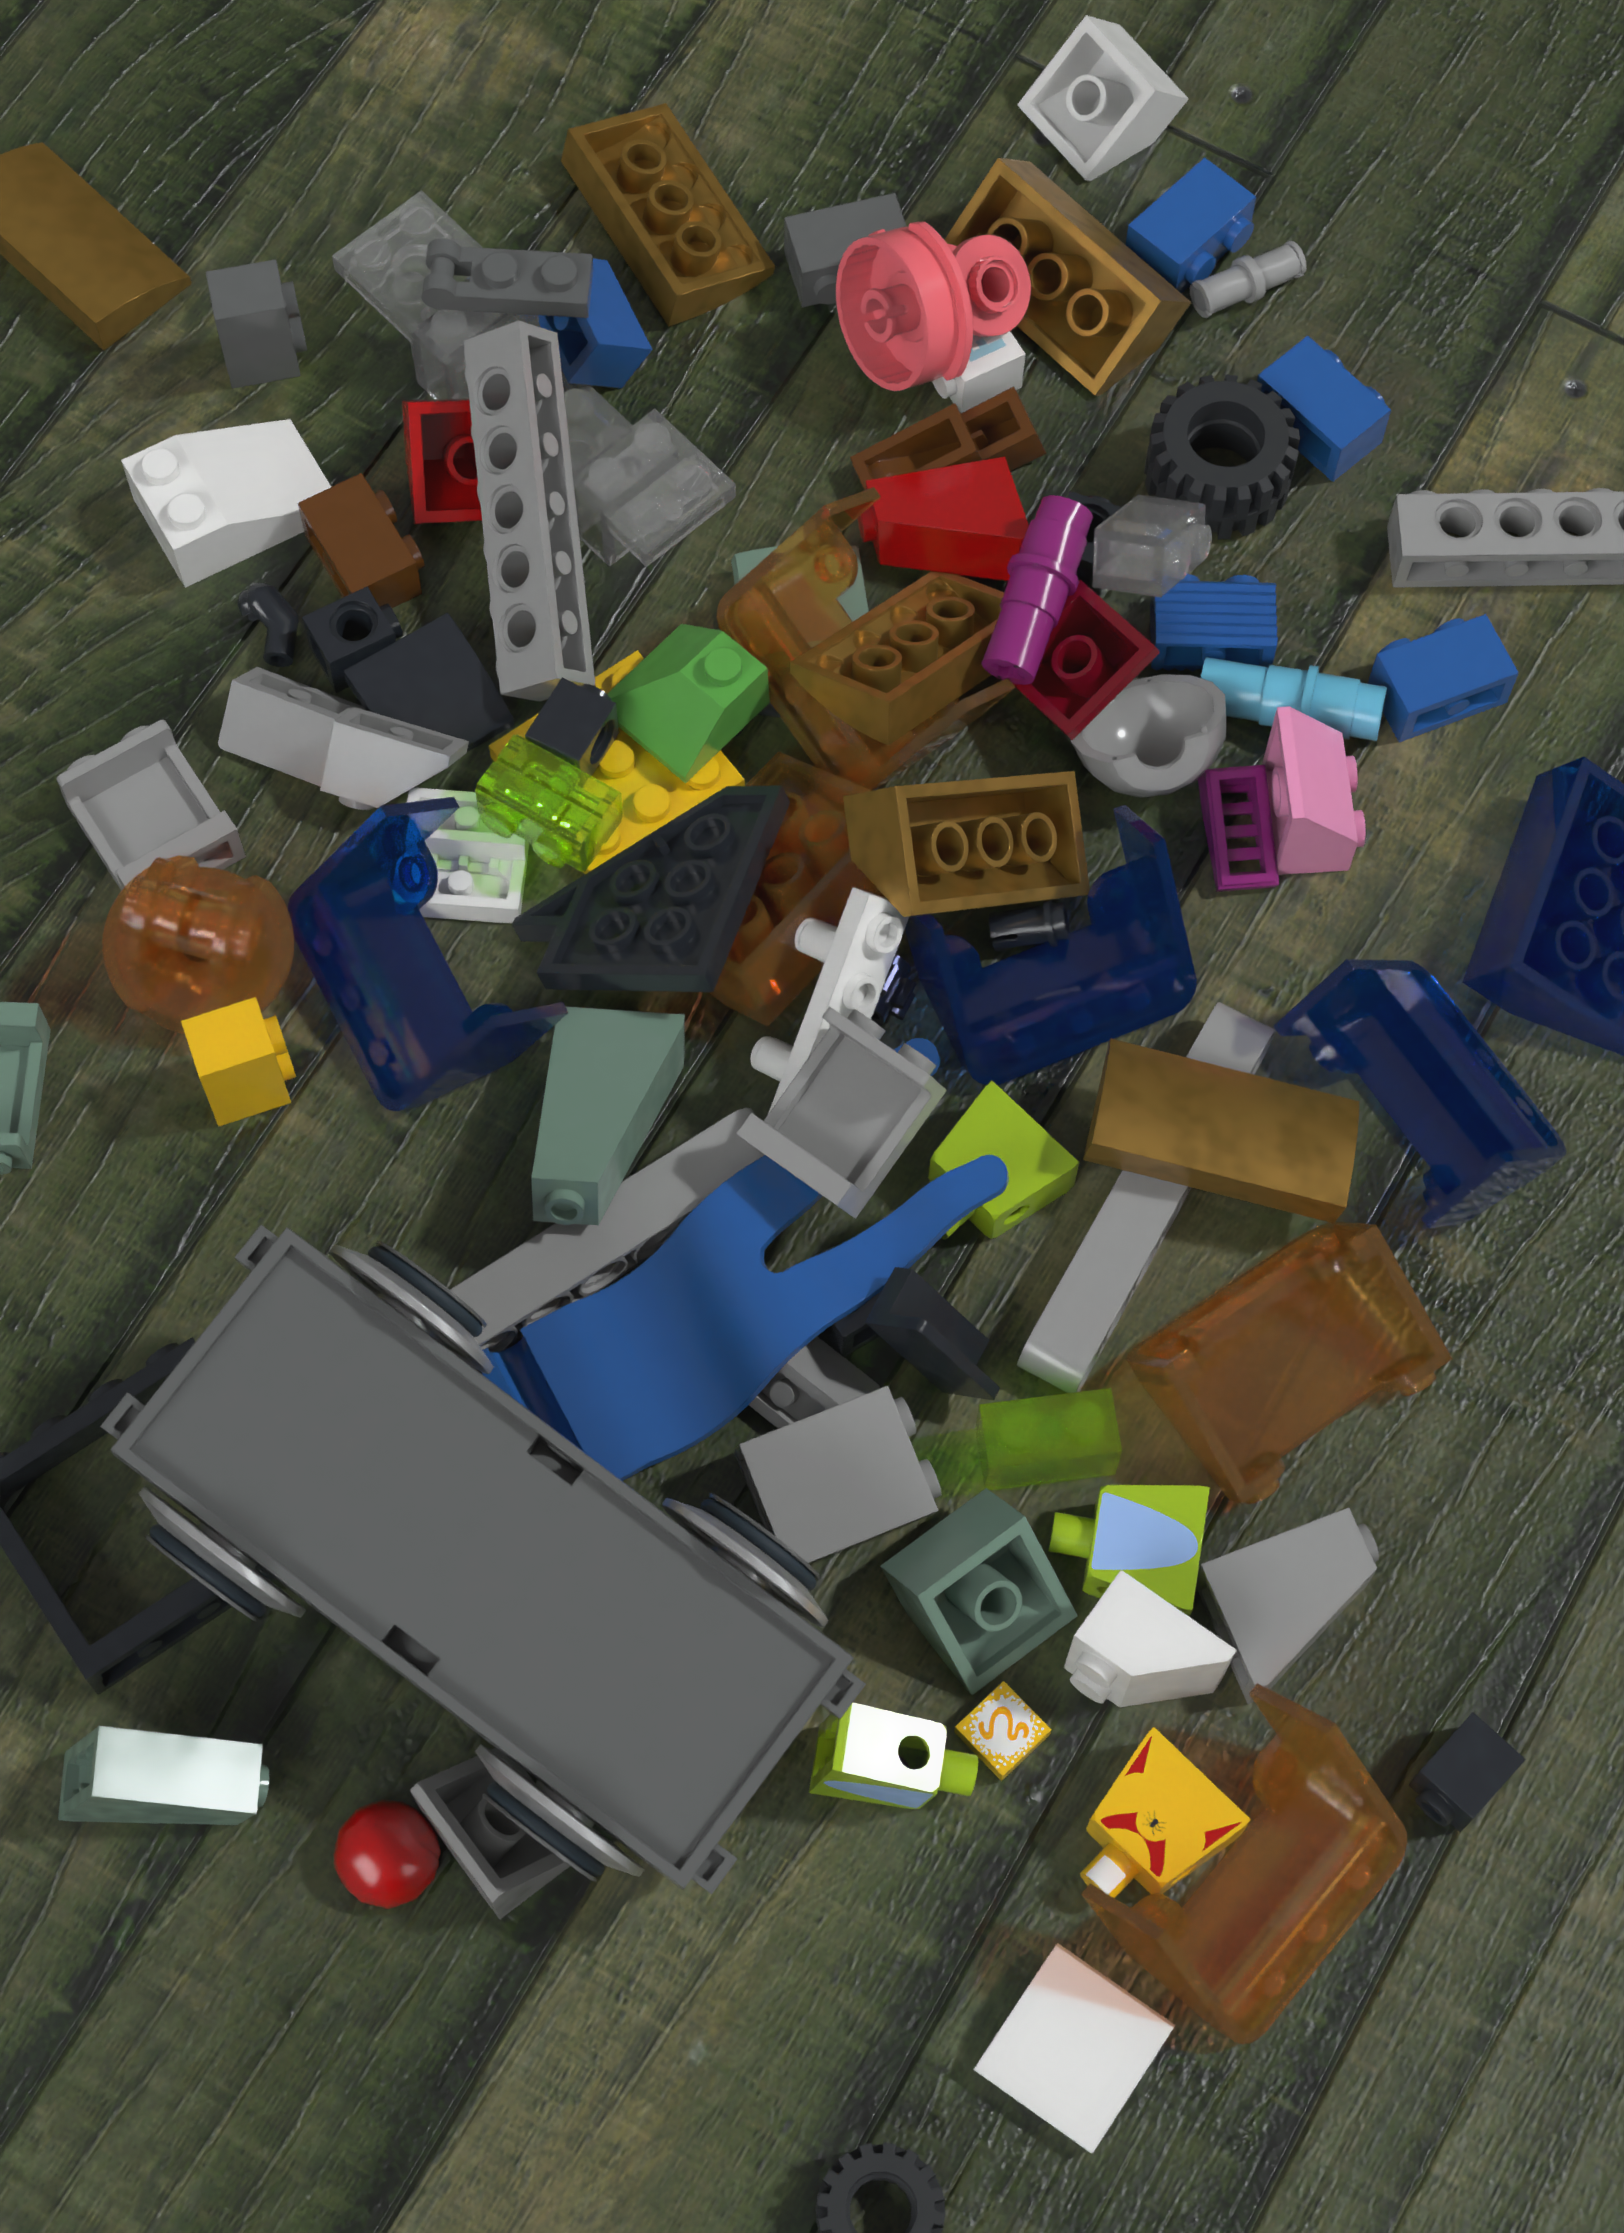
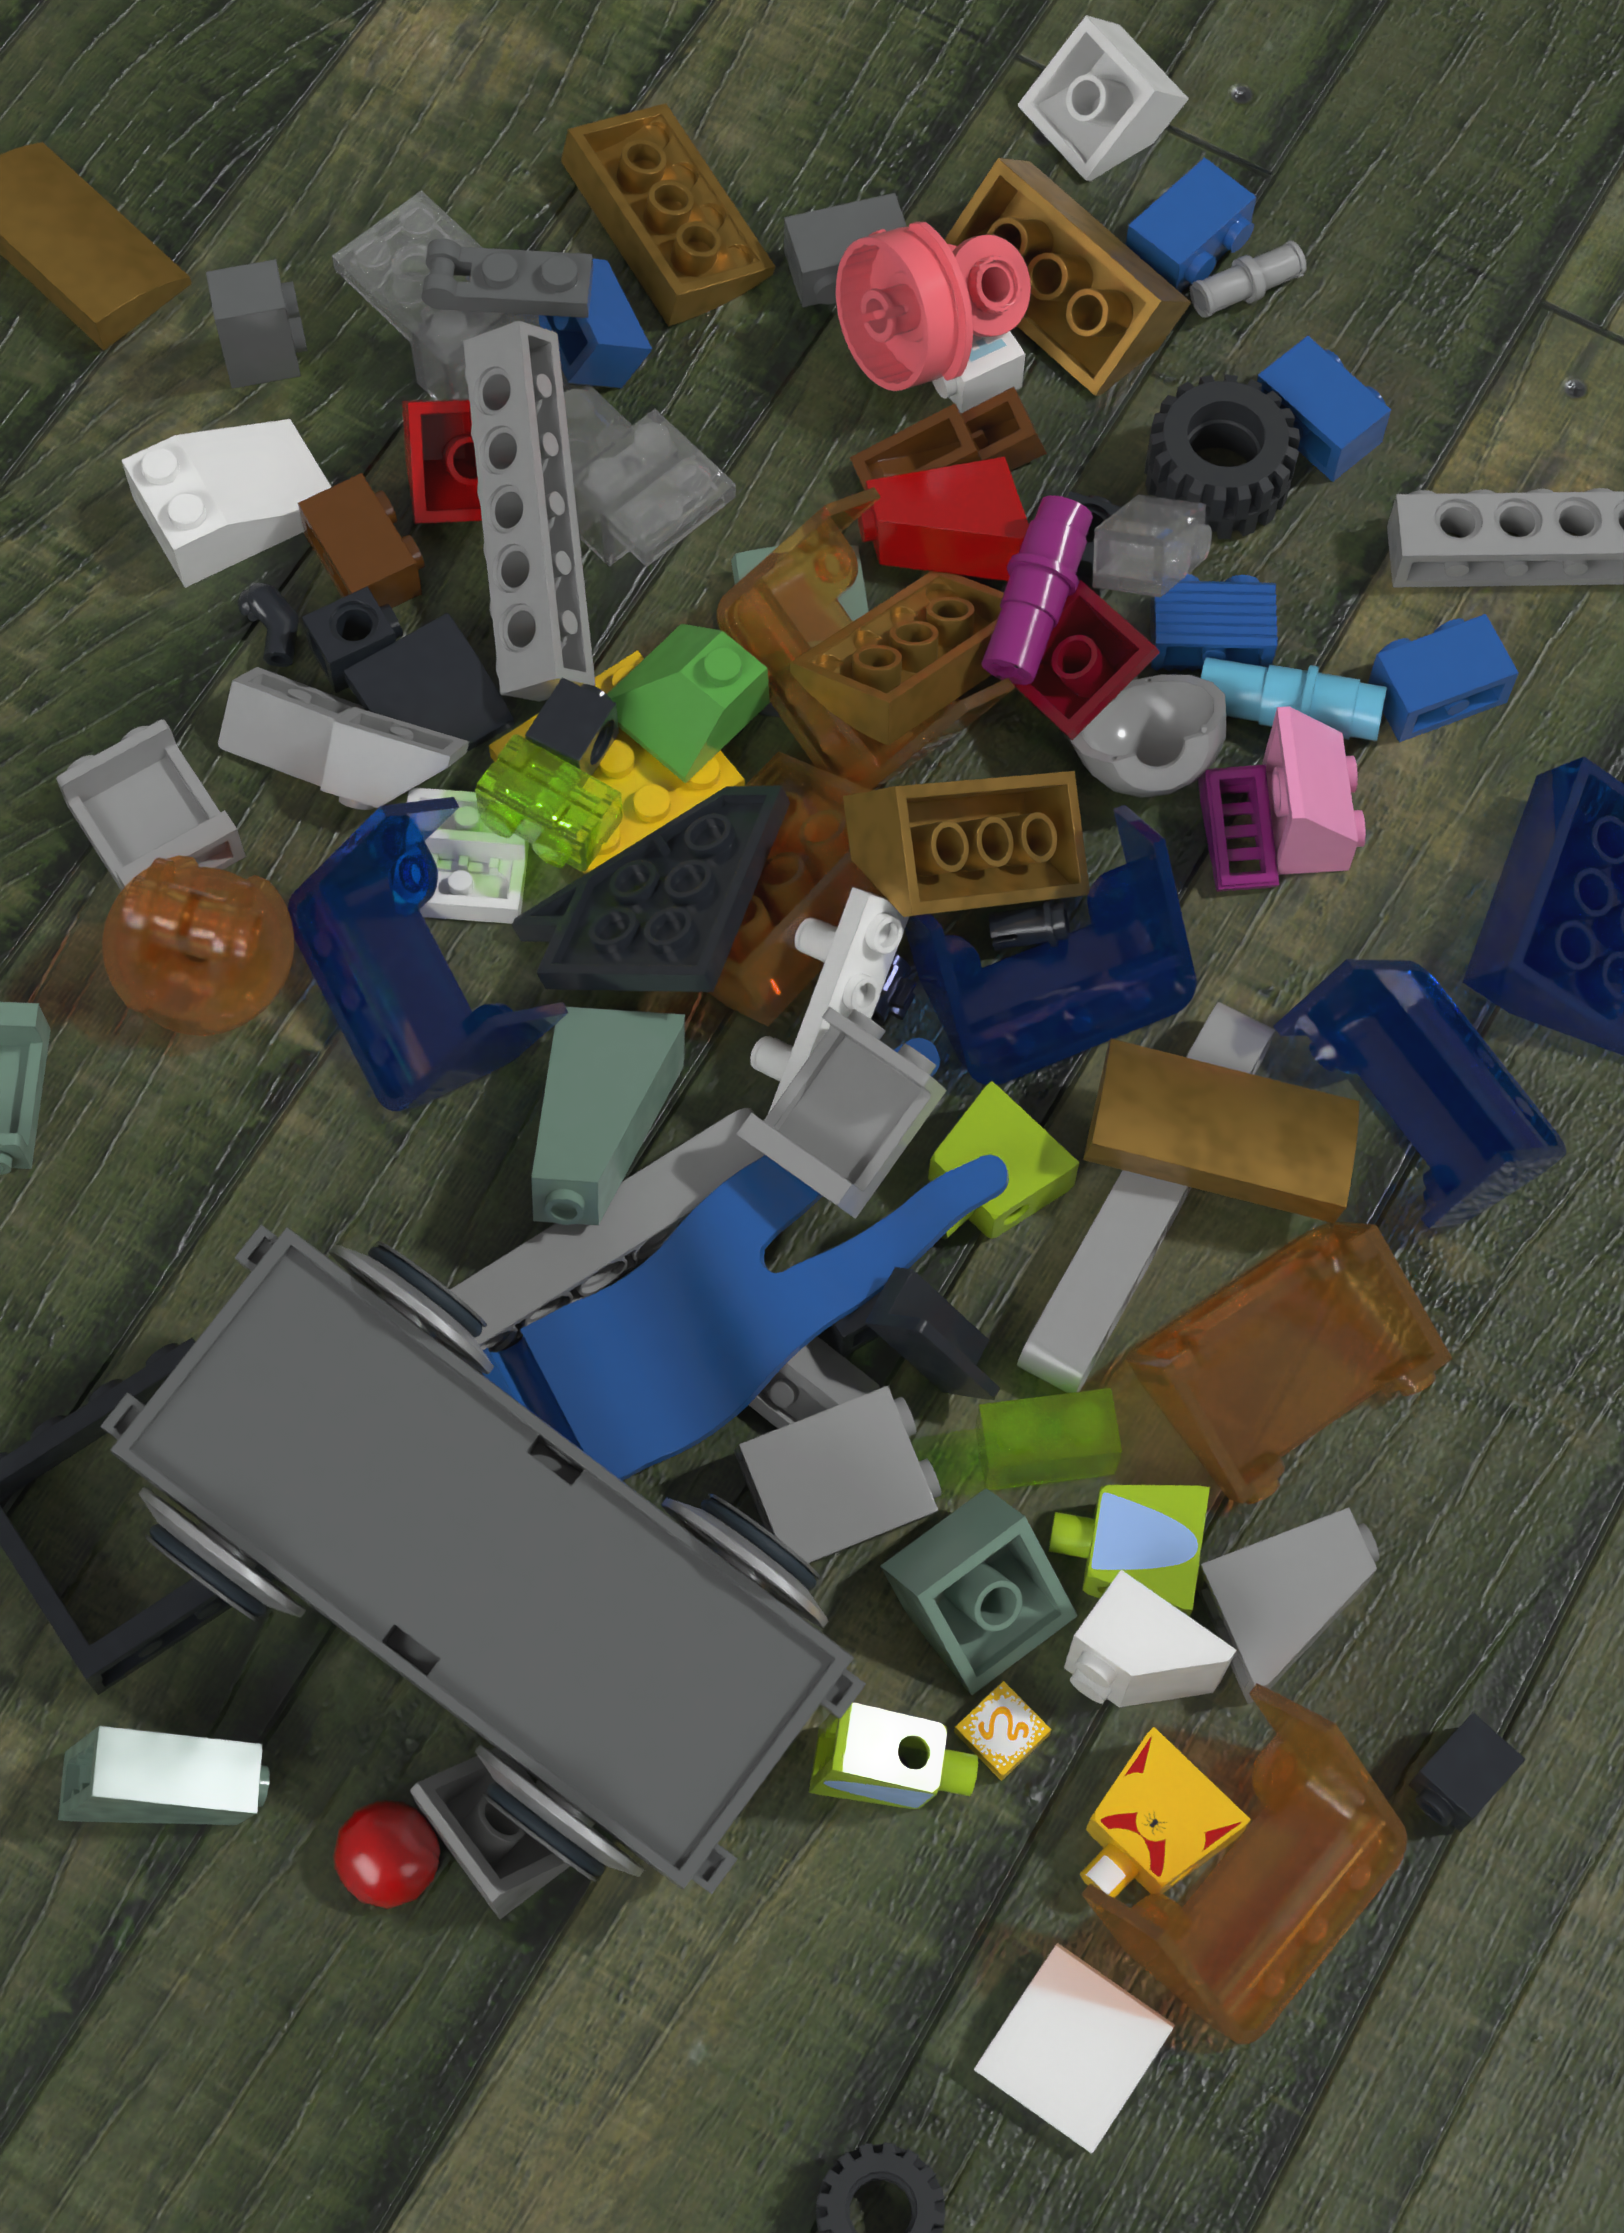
yellow brick [181,997,296,1127] -> none

